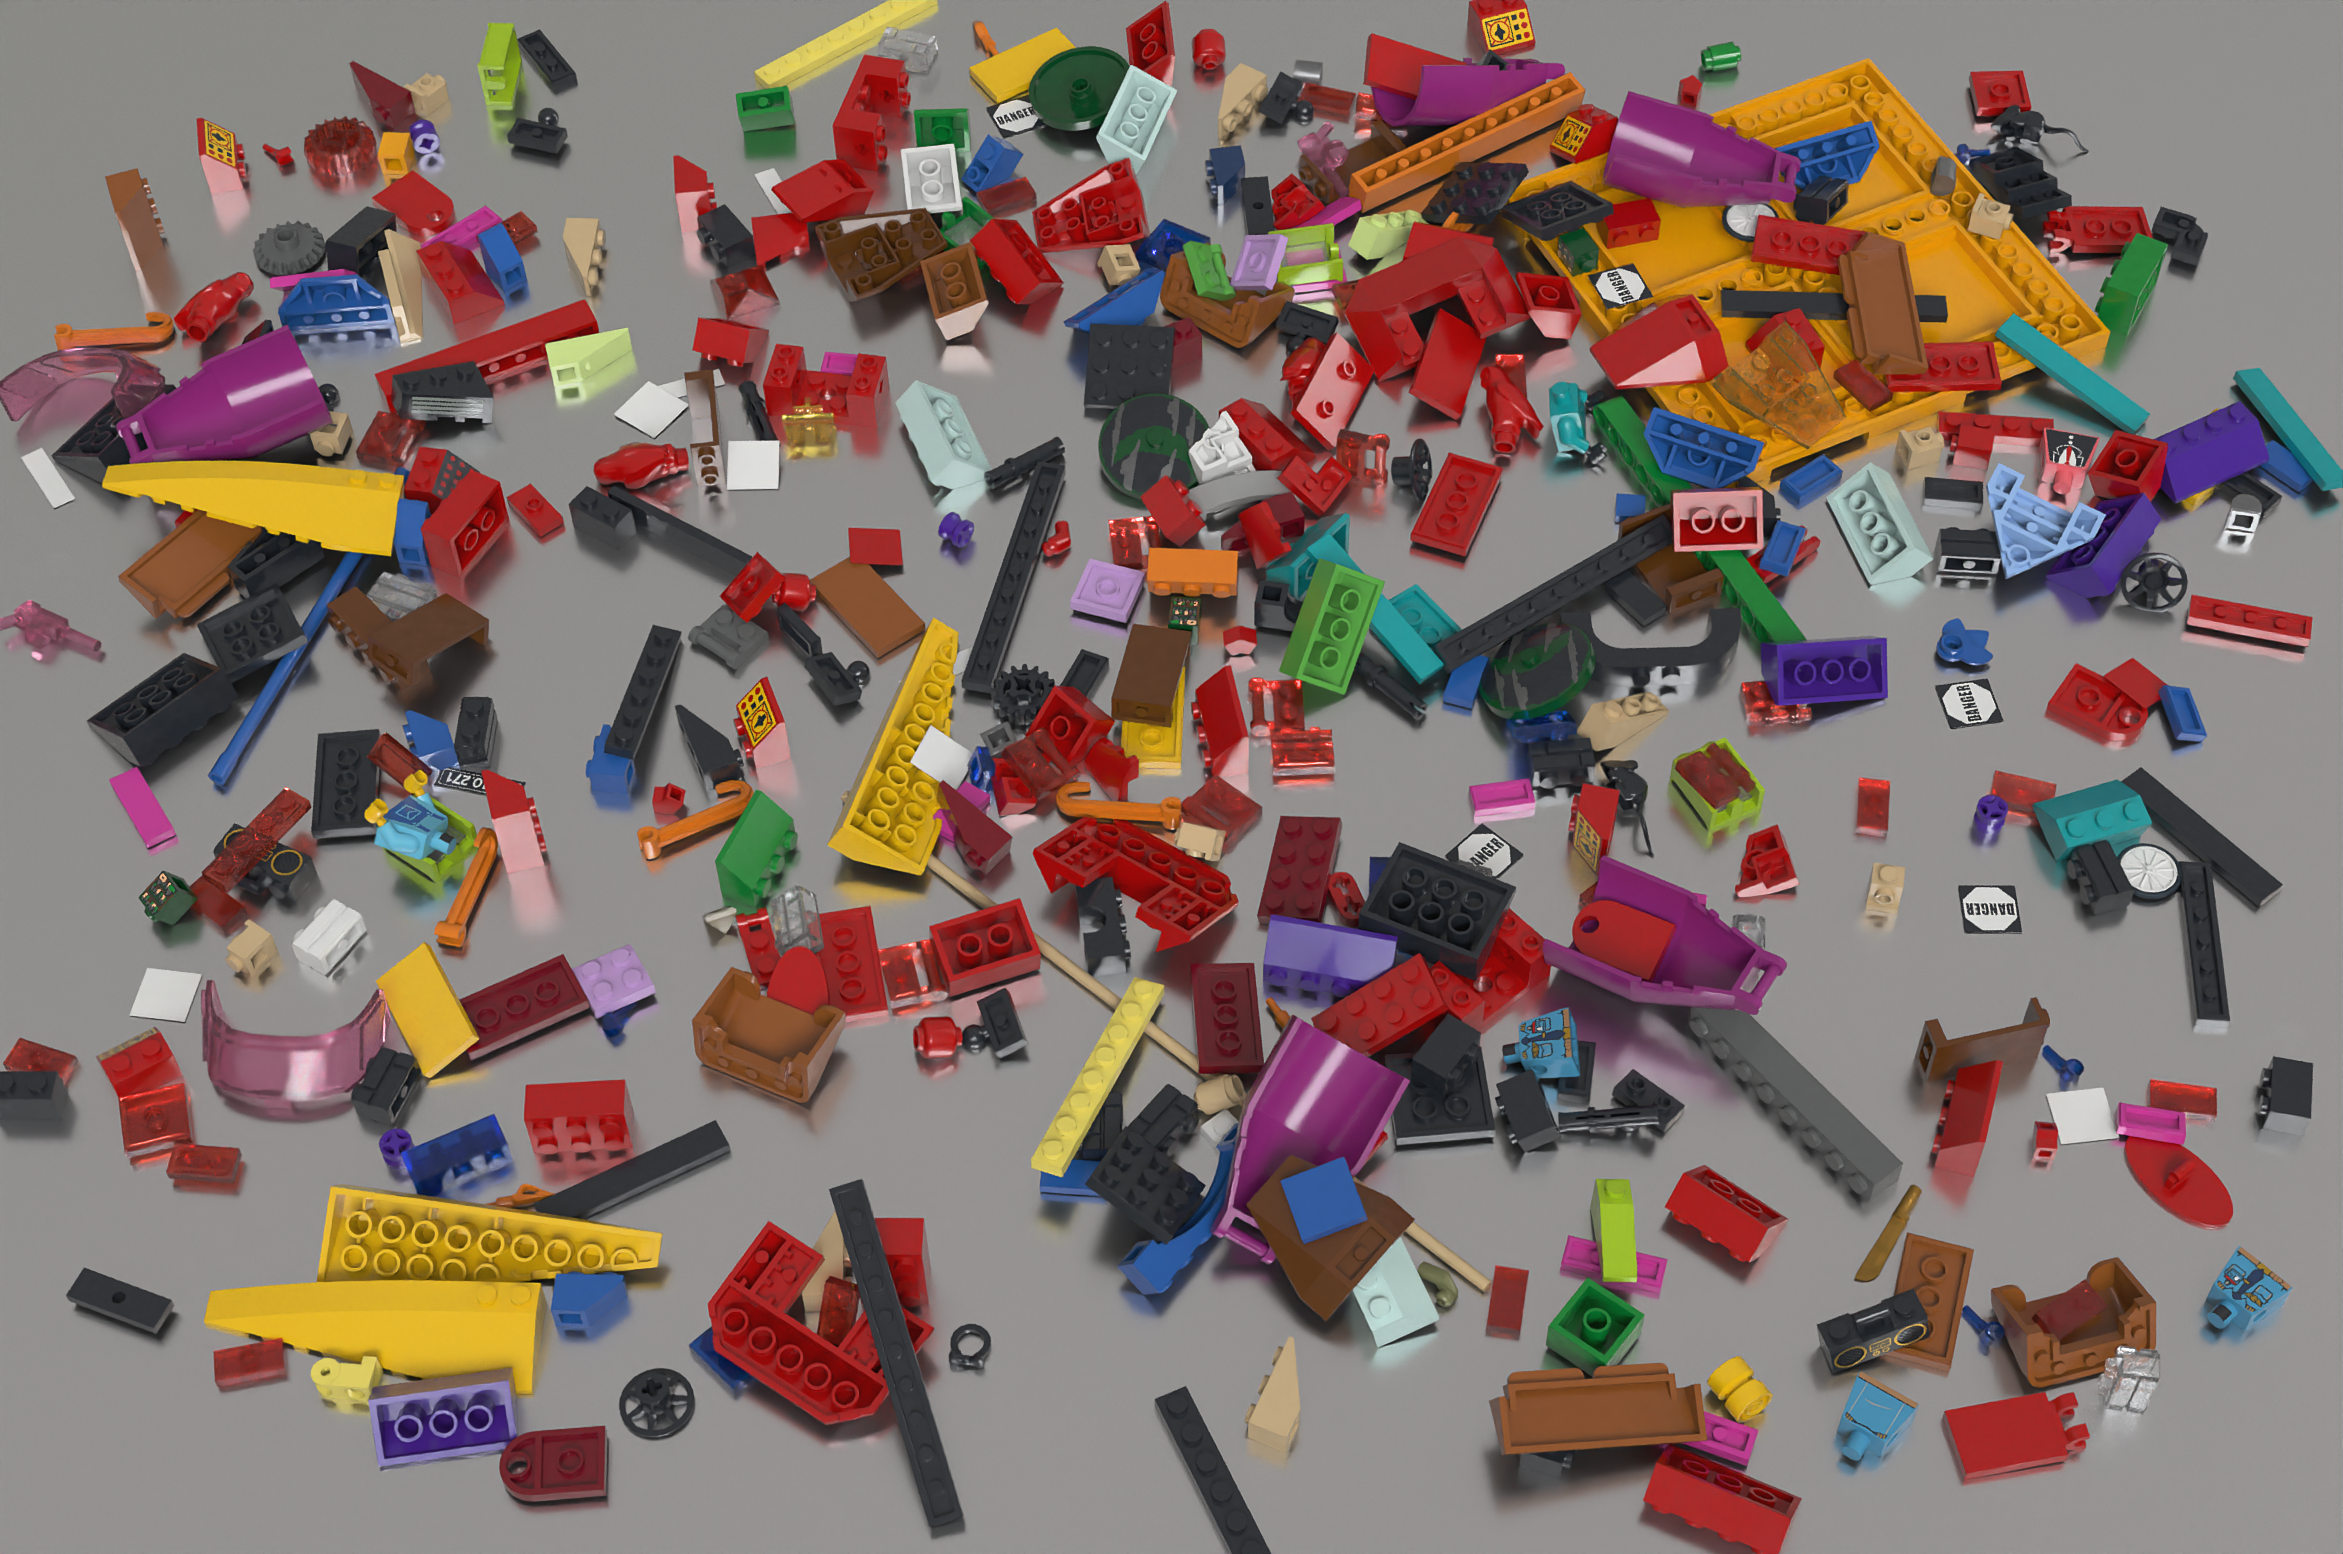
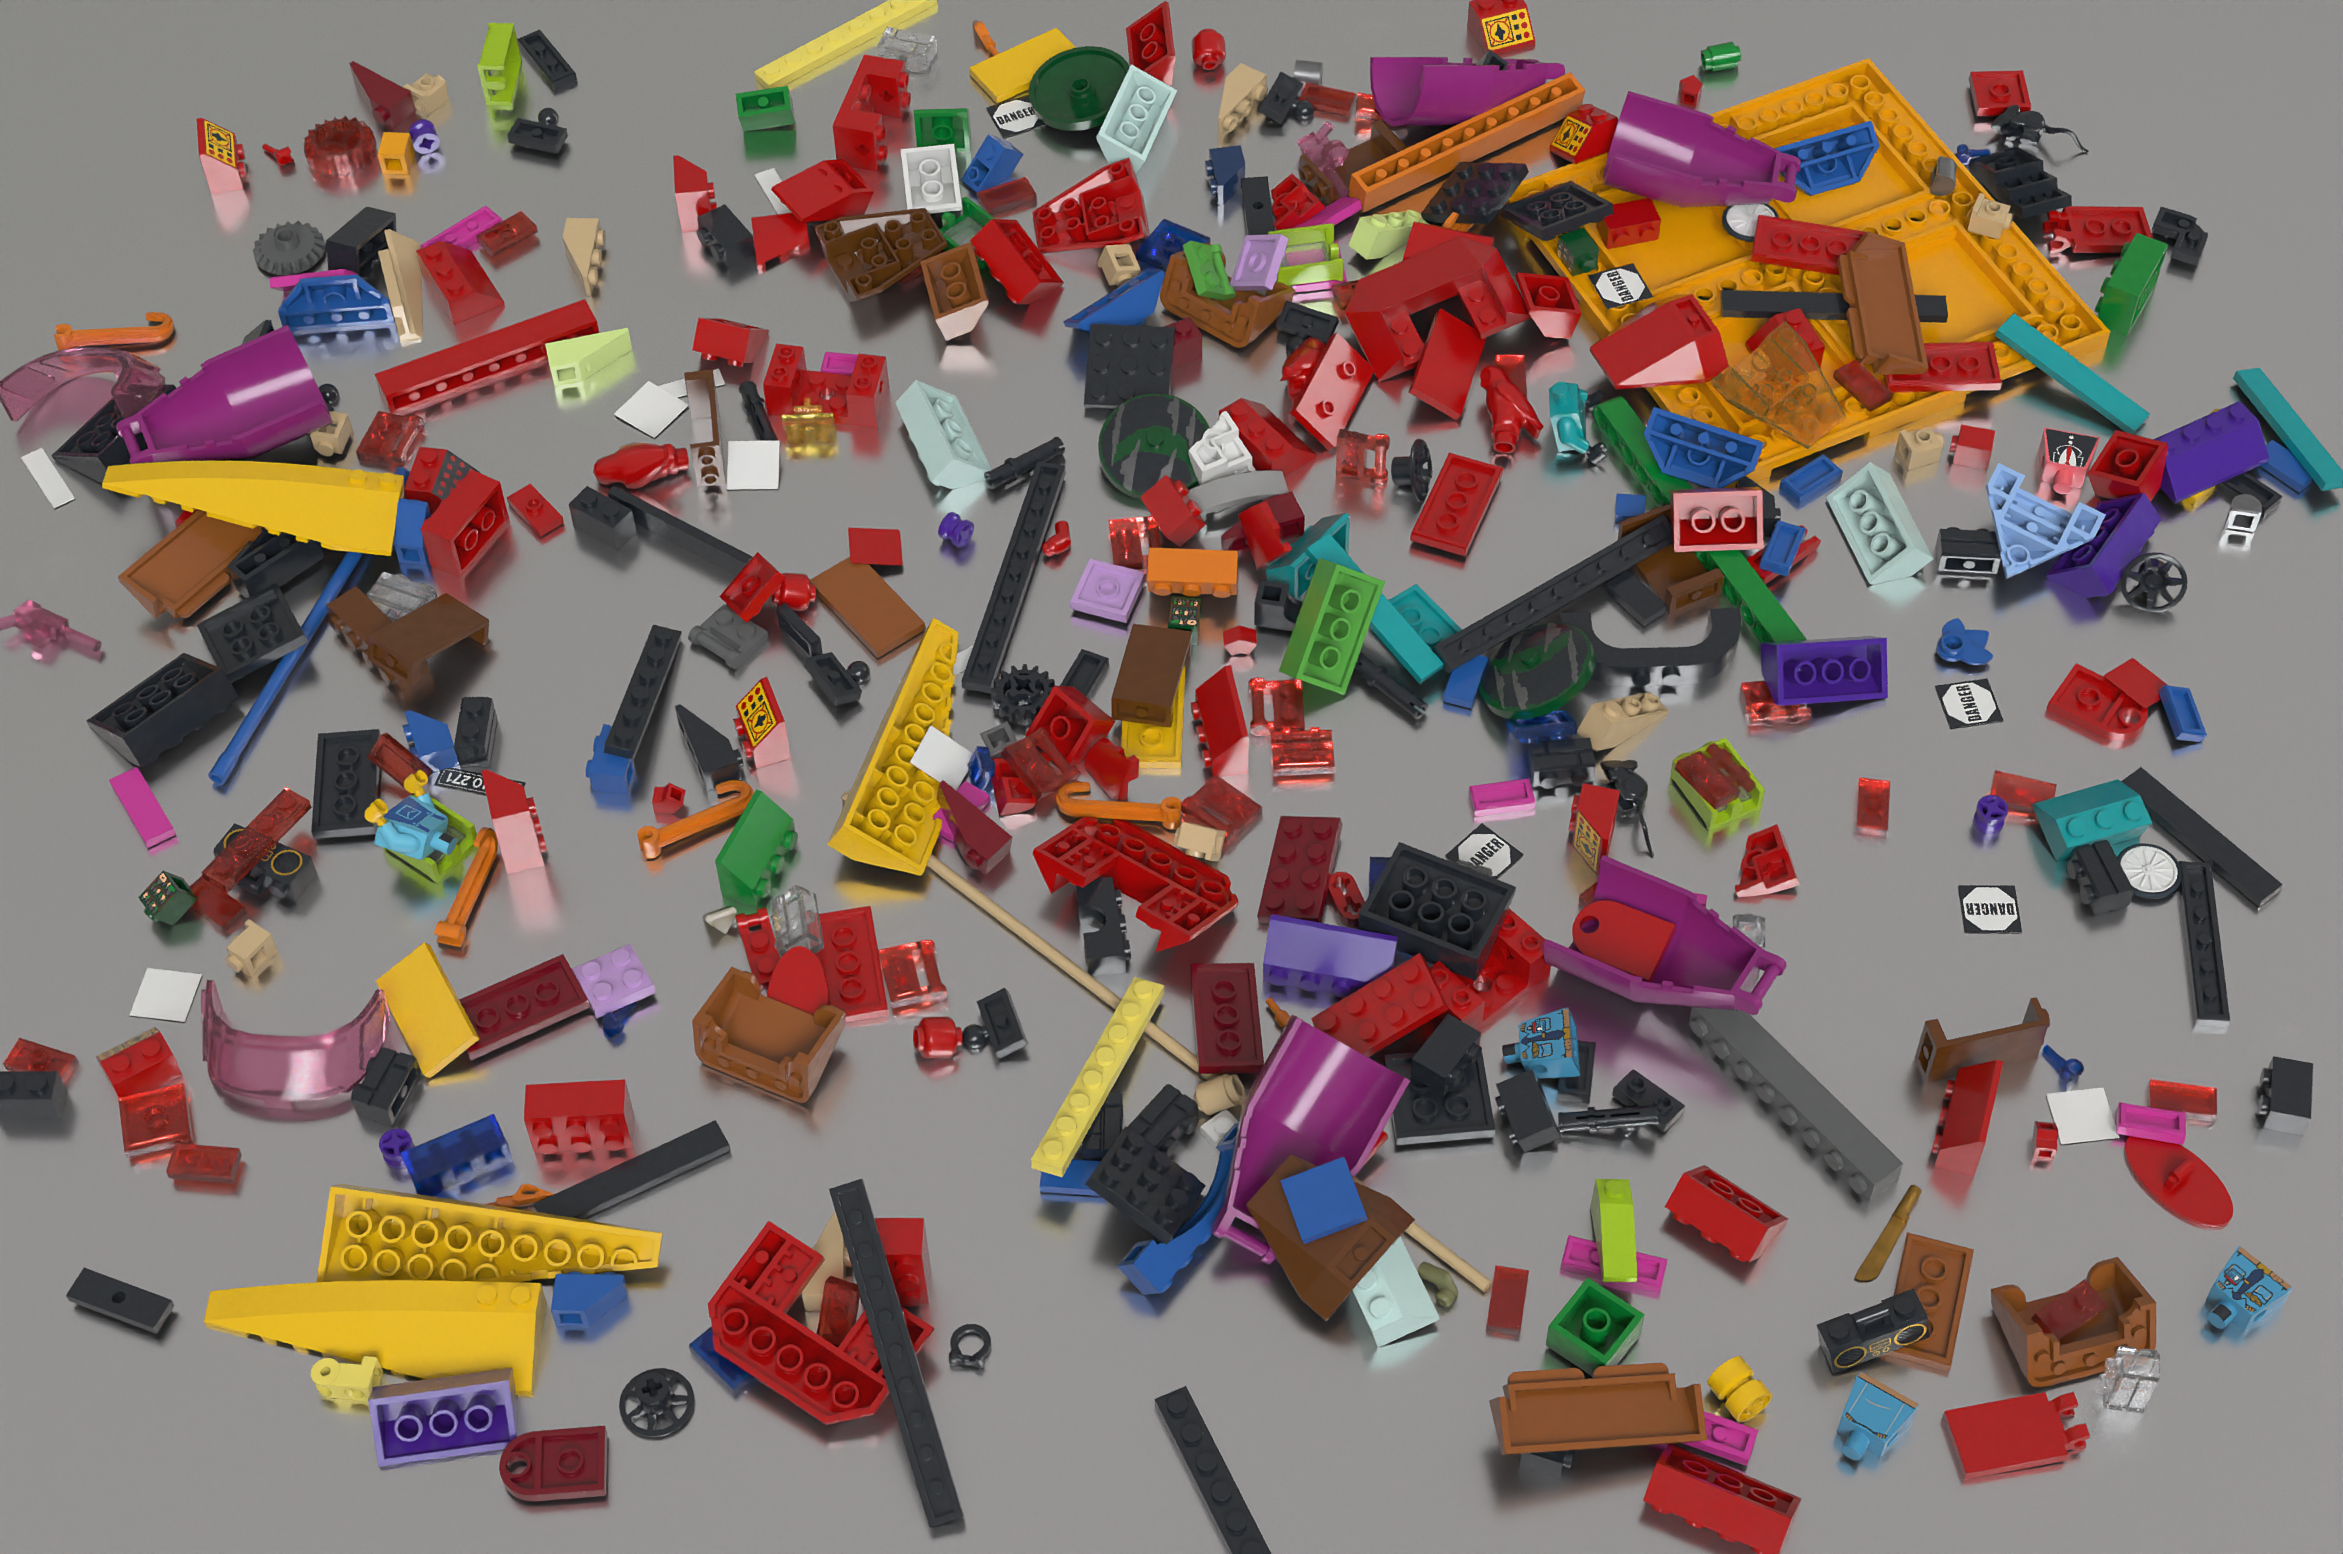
dark orange slope [105,168,165,271] -> none
red animal [174,272,254,342] -> none
clear red plate [213,1338,287,1387] -> none
white brick [291,899,366,975] -> none
red tile [372,170,455,236] -> none
black wedge [391,361,494,423] -> none
blue slope [478,223,527,292] -> none
clear red slope [710,265,780,320] -> none
red brick [929,898,1041,997] -> none
tan slope [1244,1336,1301,1453] -> none
red plate [1277,455,1353,517] -> none
red tile [1363,33,1466,100] -> none
black brick [1793,176,1849,225] -> none
tan brick [1866,863,1905,914] -> none
black tile [1923,477,1983,510] -> none
red plate [1937,411,2054,447] -> none
clear blue hand [1962,1305,2005,1346] -> none
red plate [2187,595,2313,647] -> none

